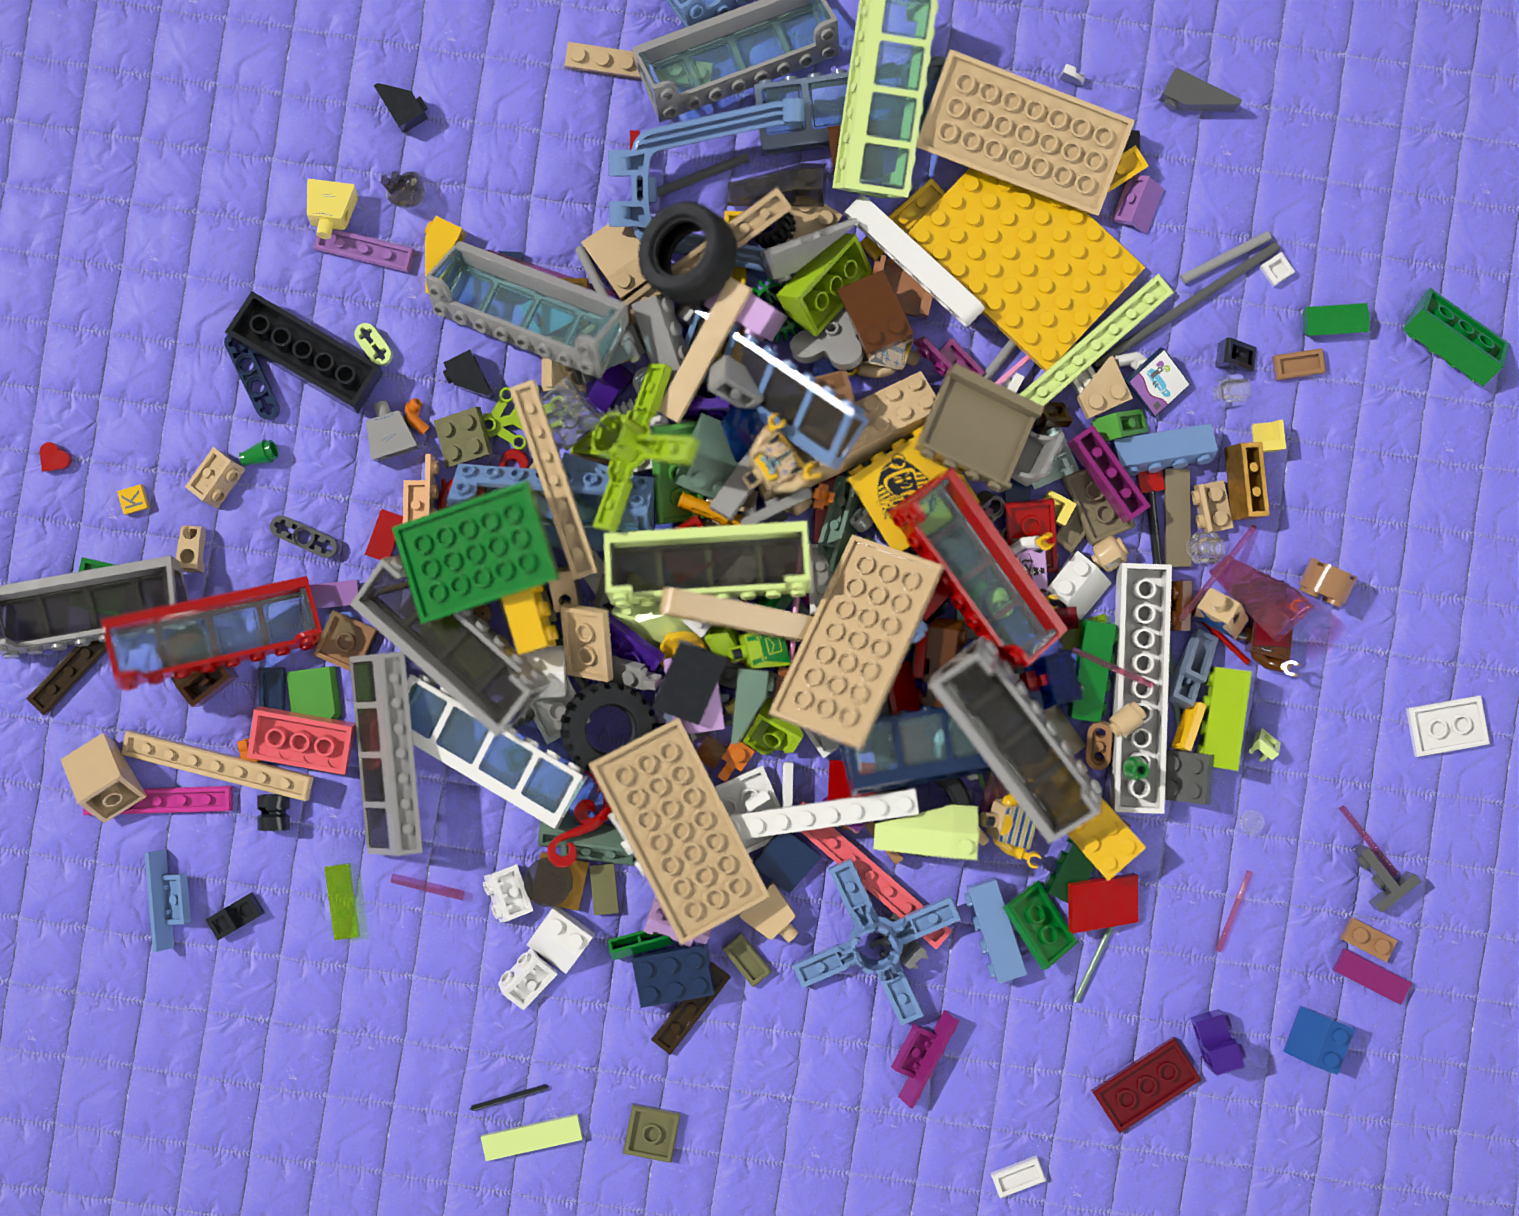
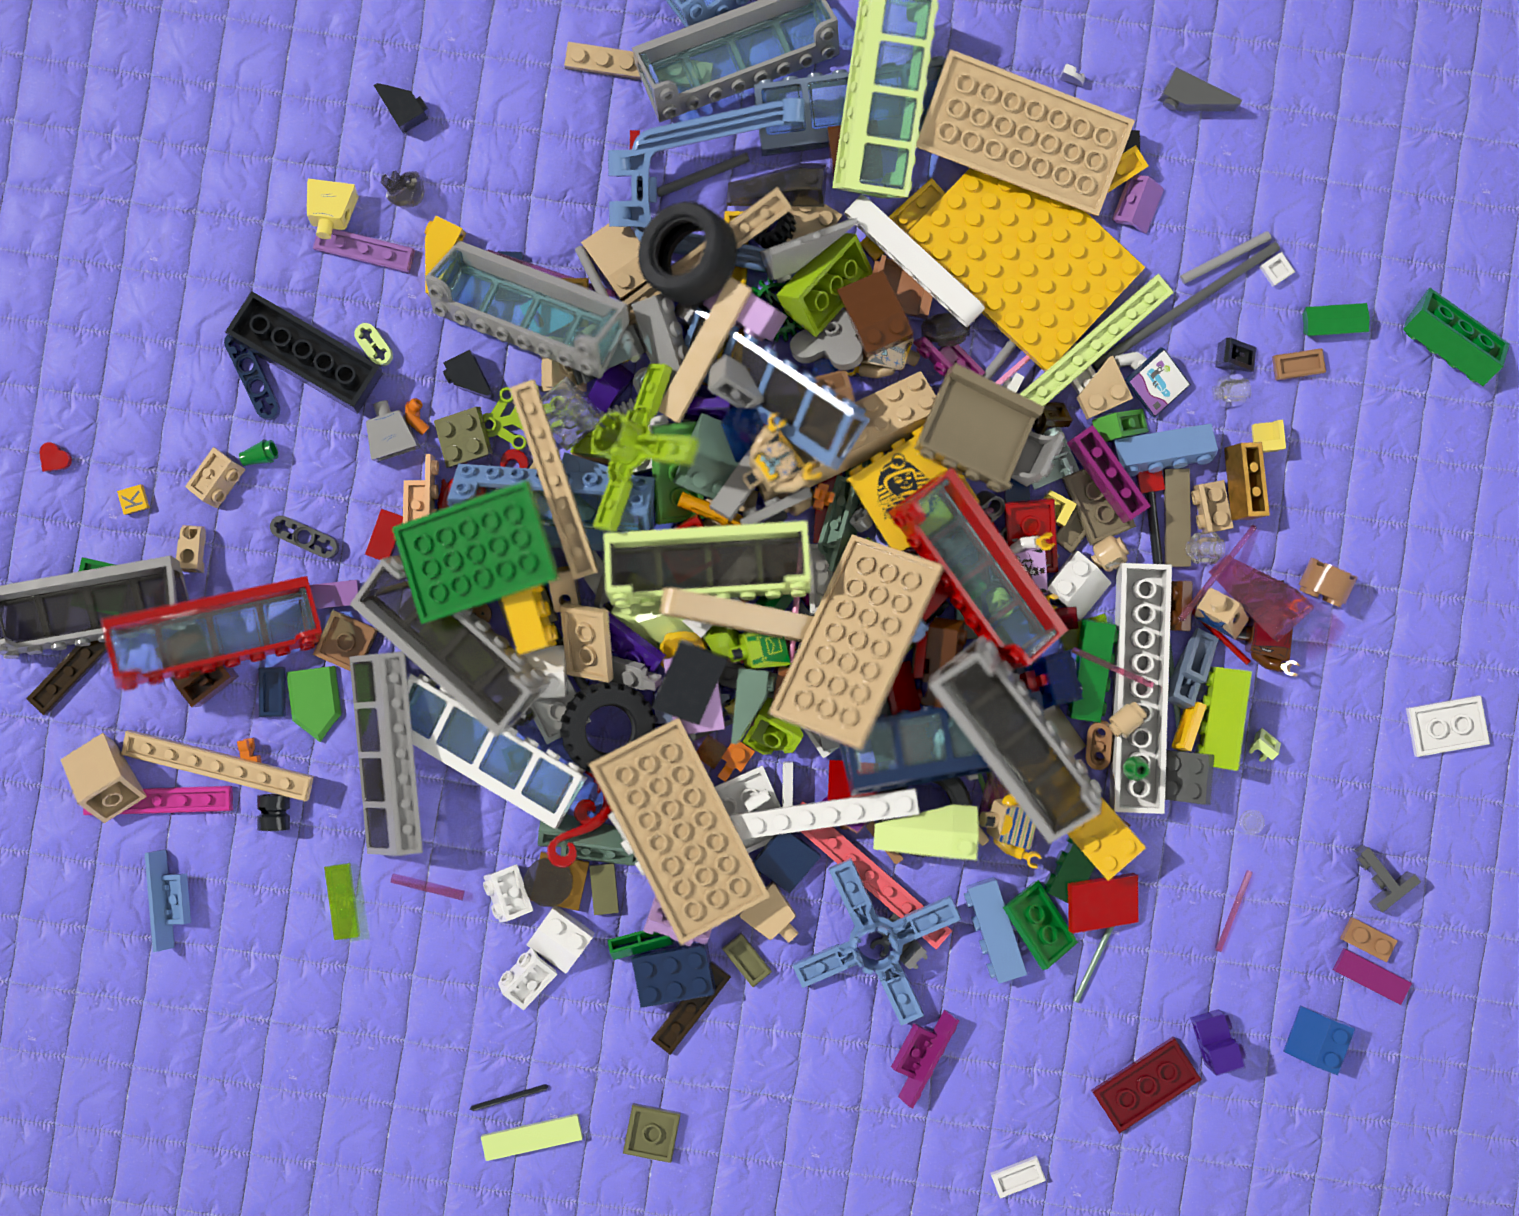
black slope [205,892,265,940] -> none
coral slope [247,706,356,775] -> none
clear pink axle [1339,805,1398,876] -> none
none -> clear smoke tile [921,313,970,347]

